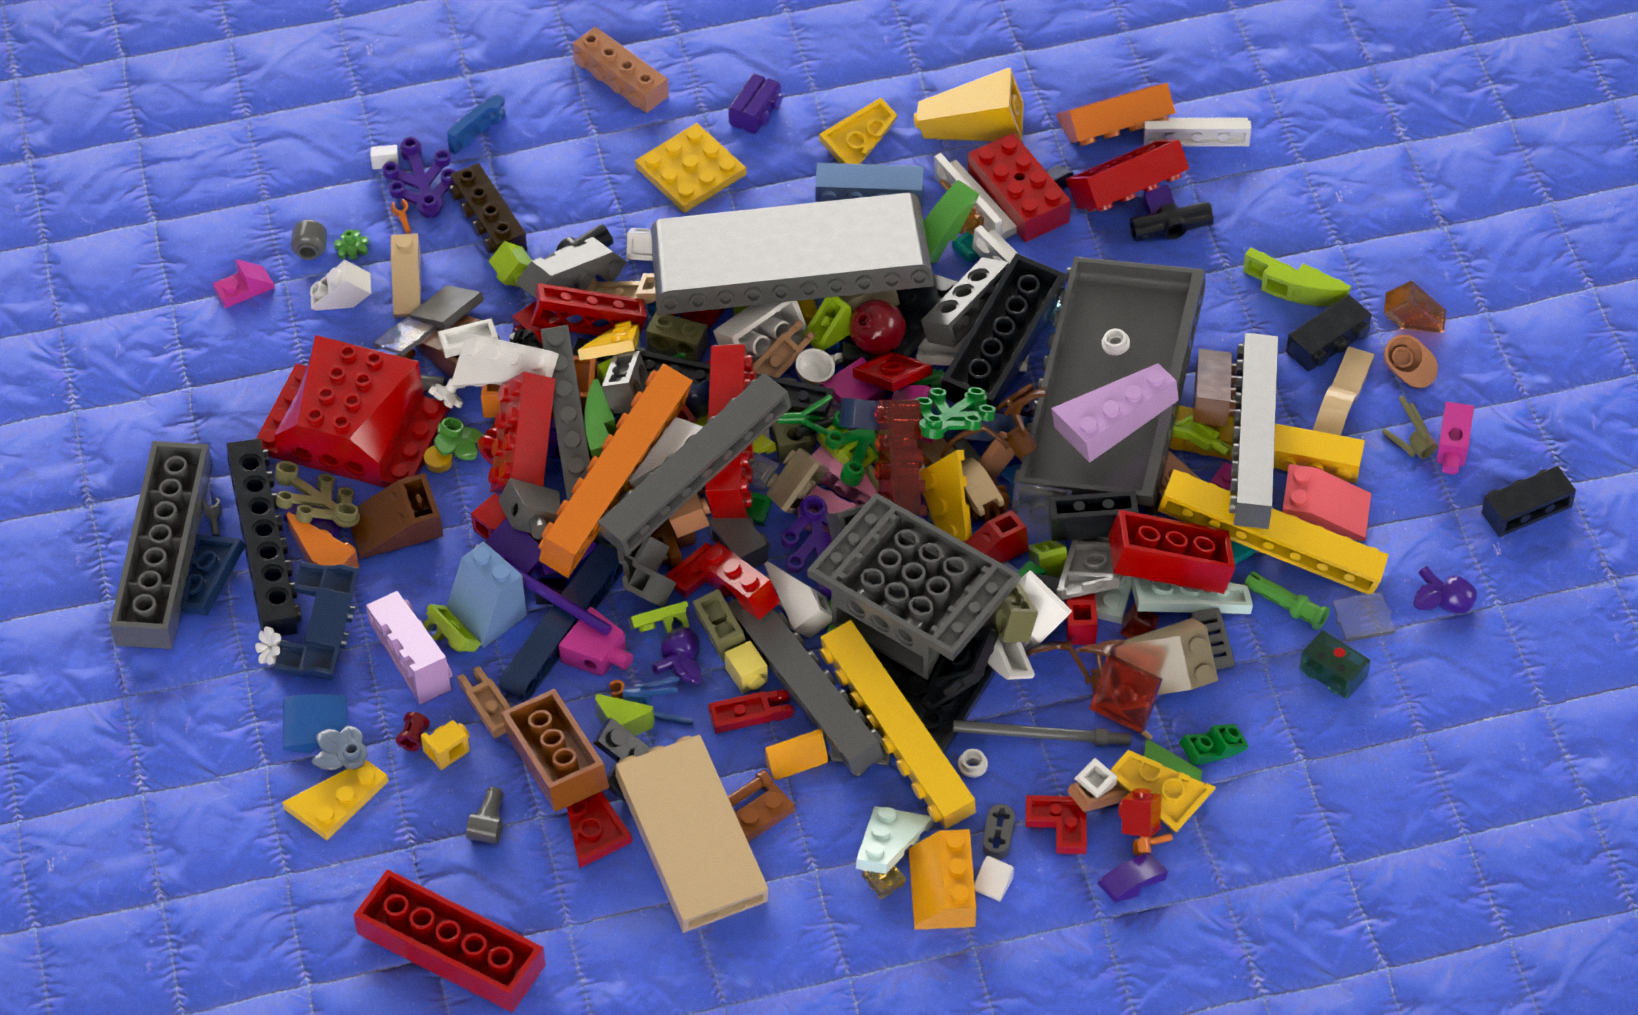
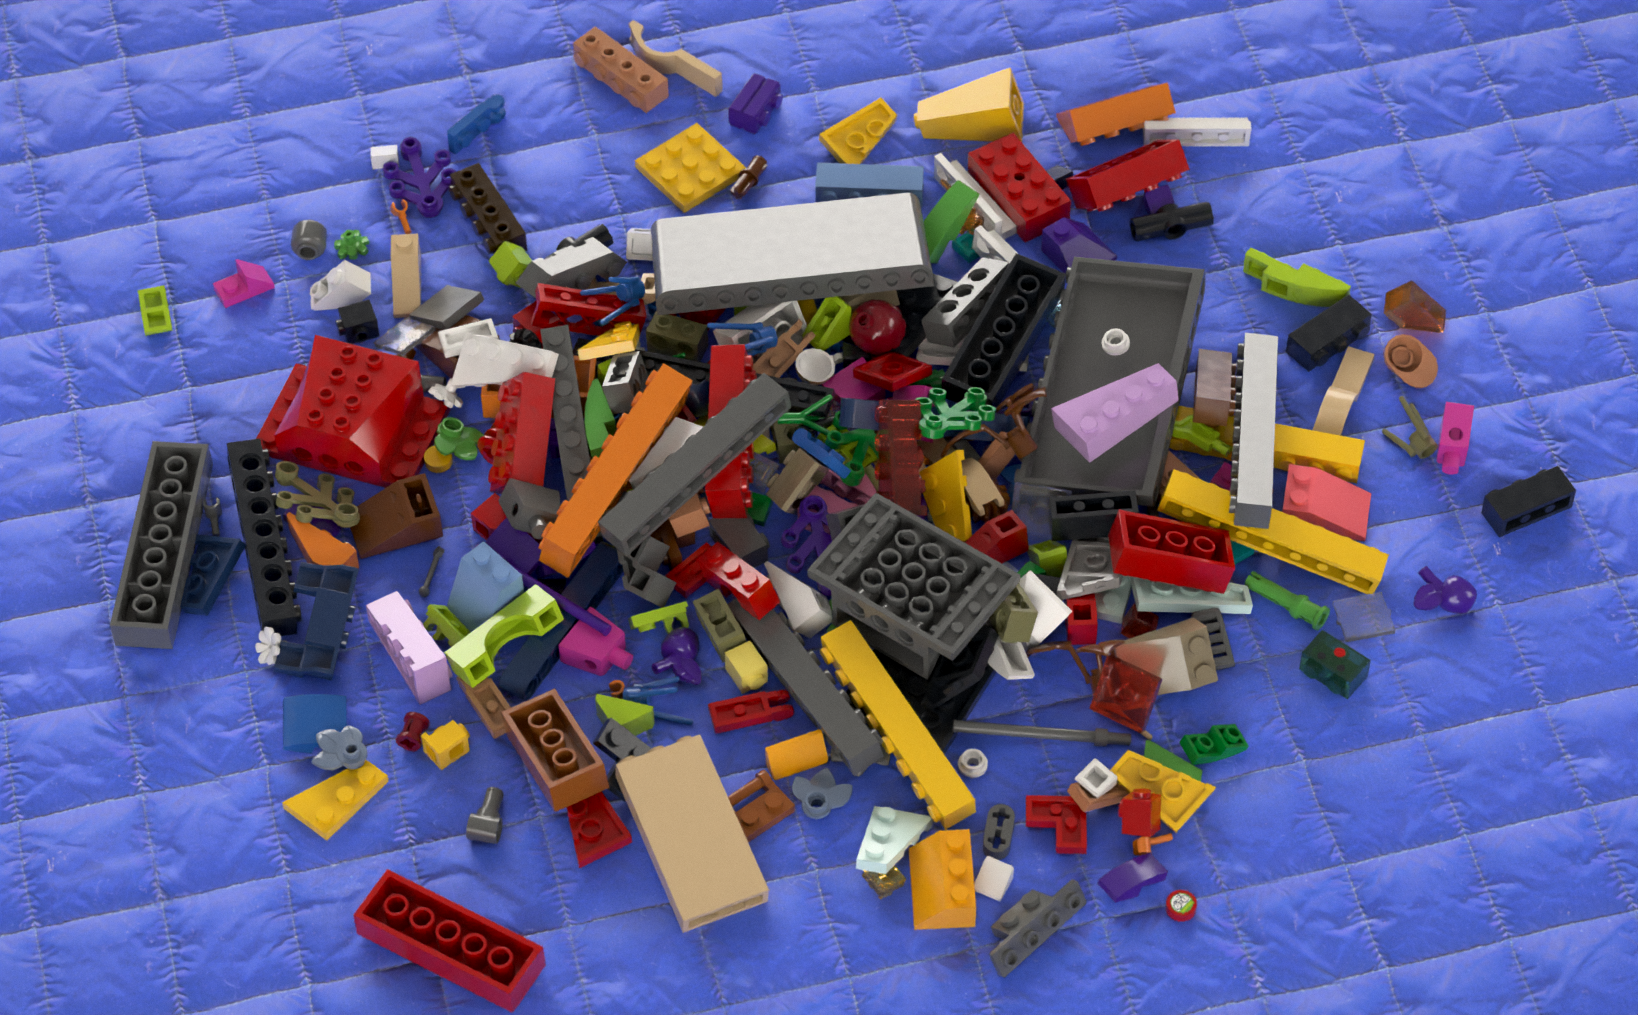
none -> lime slope [137,285,173,336]
none -> black brick [335,300,380,344]
none -> dark grey hinge [419,546,444,597]
none -> lime arch [444,584,564,688]
none -> blue plant [580,276,645,325]
none -> tan piece [629,20,723,97]
none -> blue plant [707,322,778,356]
none -> reddish brown axle [730,155,768,200]
none -> blue hinge [792,428,851,479]
none -> sand blue plate [792,768,852,819]
none -> dark grey bracket [989,879,1087,977]
none -> dark purple slope [1041,217,1117,274]
none -> tile [1166,890,1197,922]

